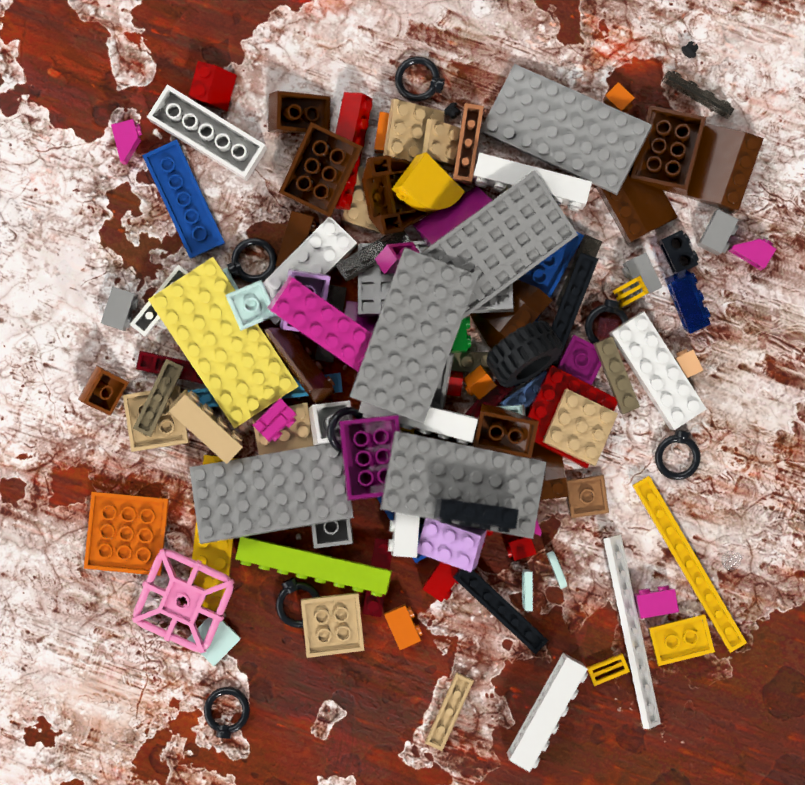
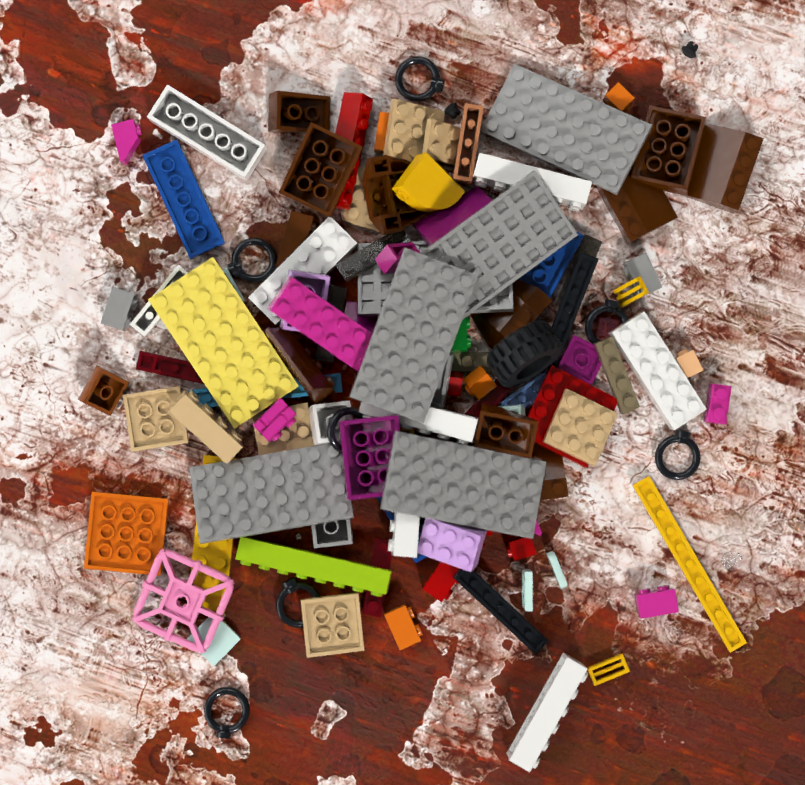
dark tan plate [133,359,185,437] -> none
red slope [188,61,237,112] -> none
light aqua tile [225,280,277,331] -> none
tan tile [425,672,474,751] -> none
black brick [434,498,519,533] -> none
medium nougat tile [566,475,609,518] -> none
white plate [604,535,661,729] -> none
yellow plate [648,614,715,666] -> none
black brick [658,230,699,276] -> none
clear smoke plate [662,70,734,119] -> none
clear blue brick [665,269,711,334] -> none
light grey brick [697,209,739,256] -> none
dark pink slope [728,239,776,271] -> none
none -> dark pink brick [703,384,732,425]

